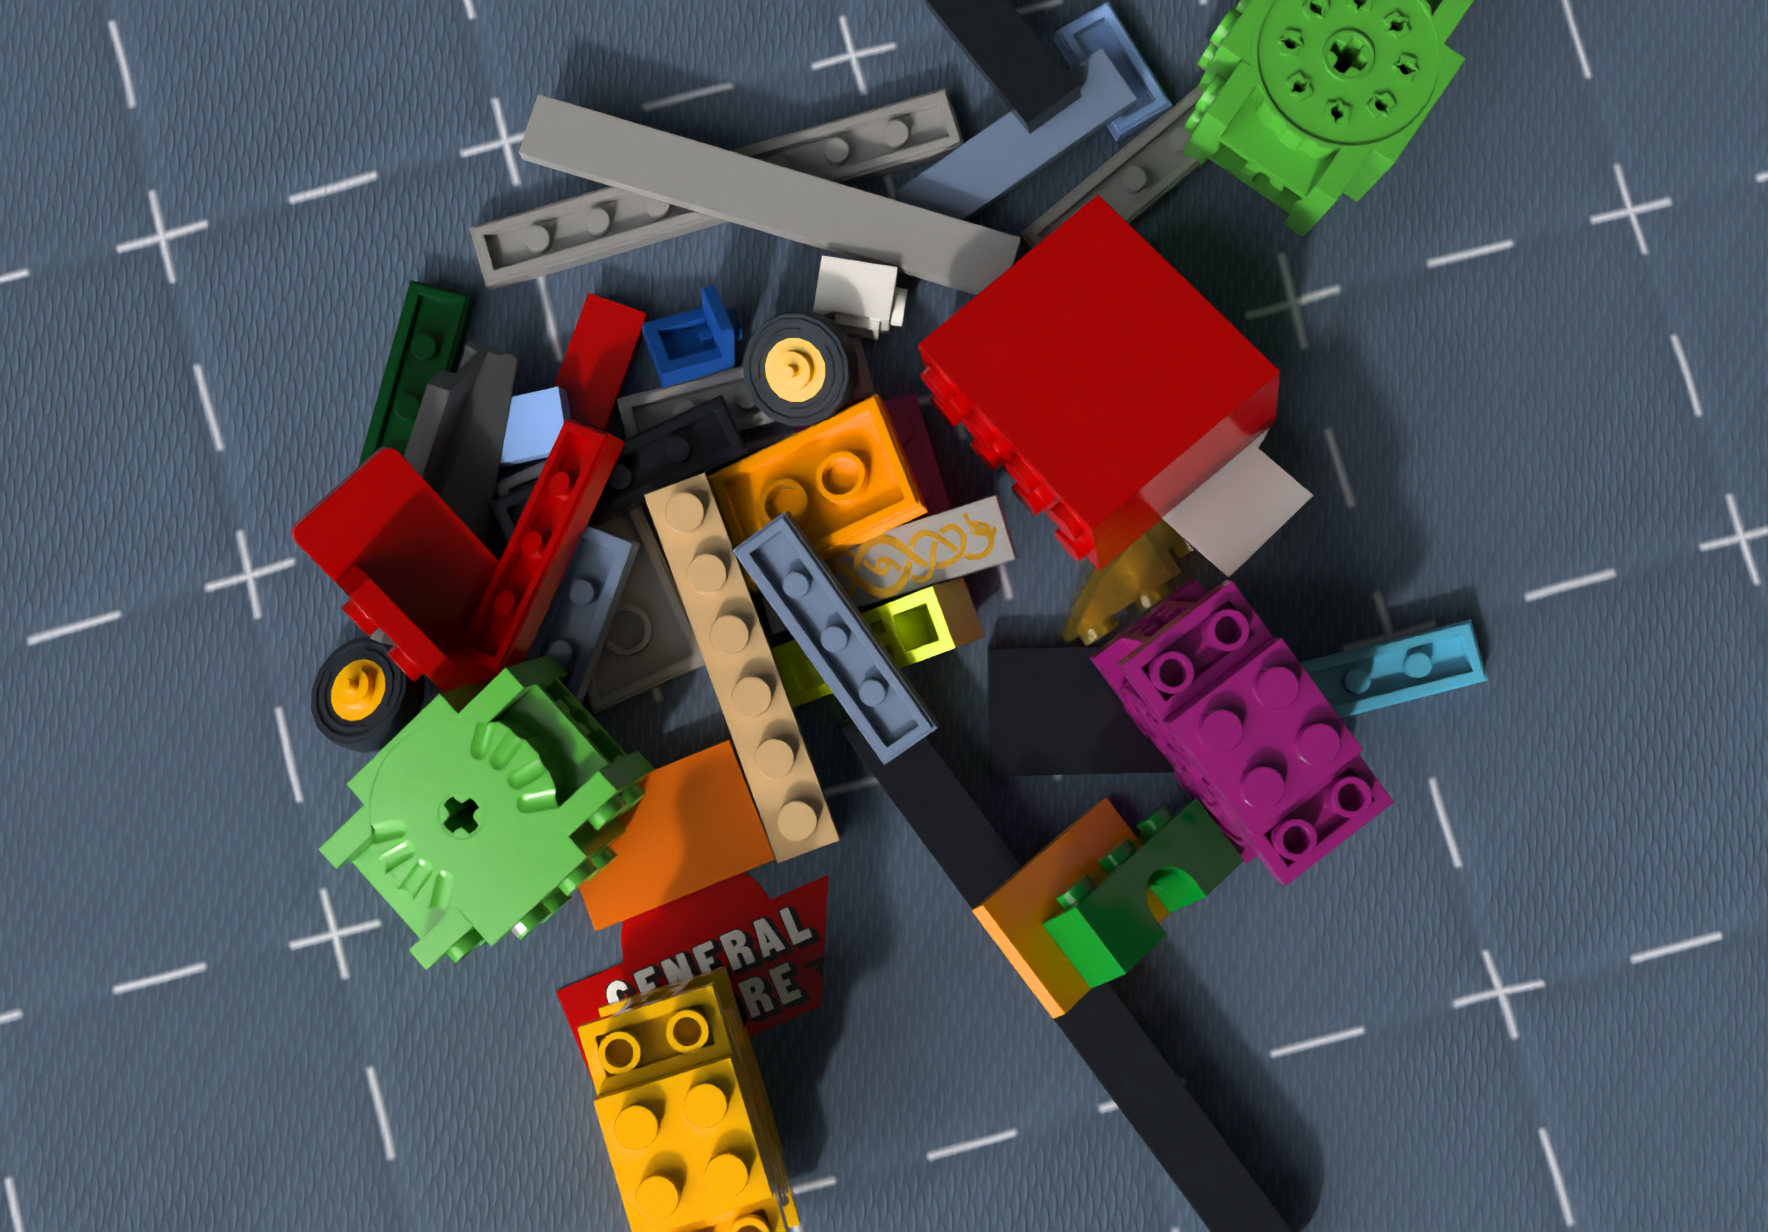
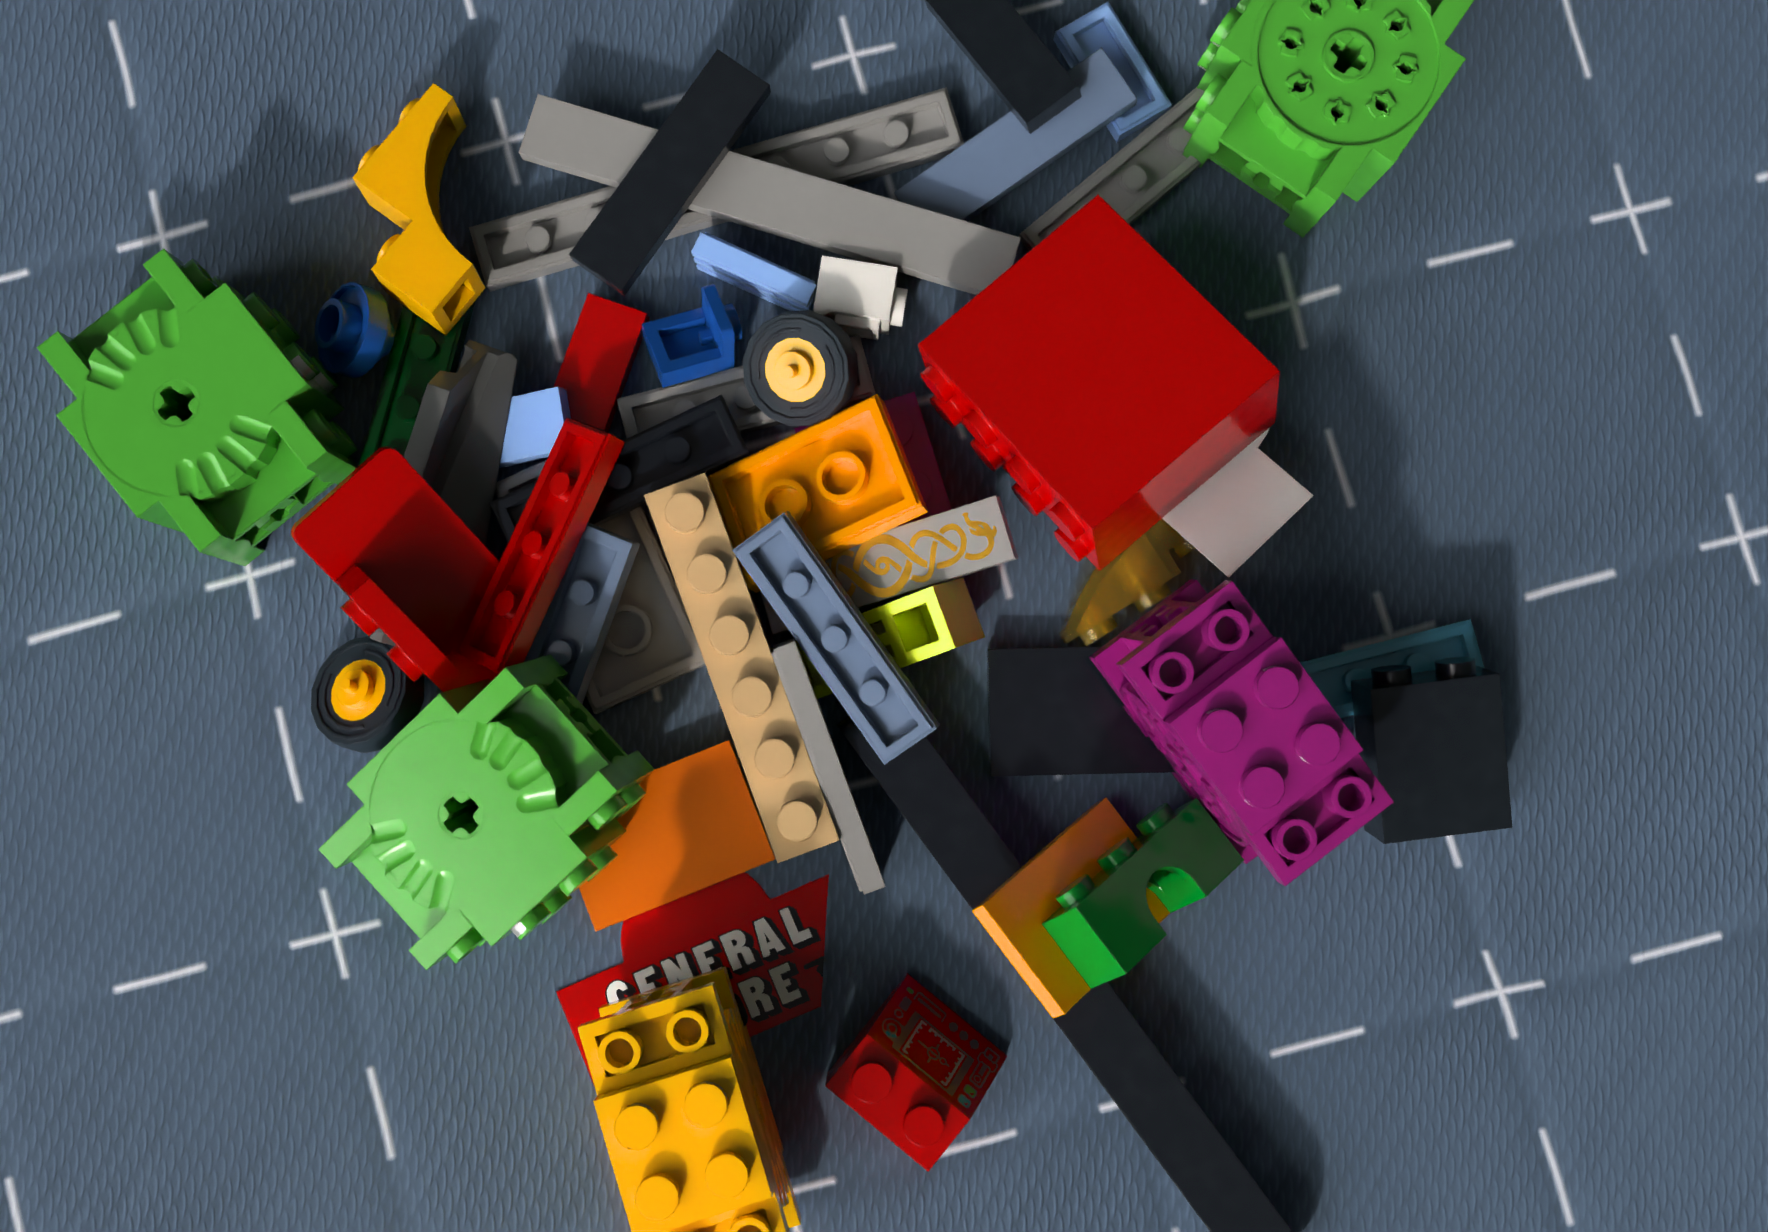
none -> bright green piece [37,248,358,566]
none -> blue plate [315,282,395,379]
none -> yellow arch [352,83,485,336]
none -> black tile [569,49,771,296]
none -> light blue tile [691,232,817,311]
none -> light grey tile [771,638,886,895]
none -> red slope [825,973,1007,1172]
none -> black brick [1351,657,1512,844]

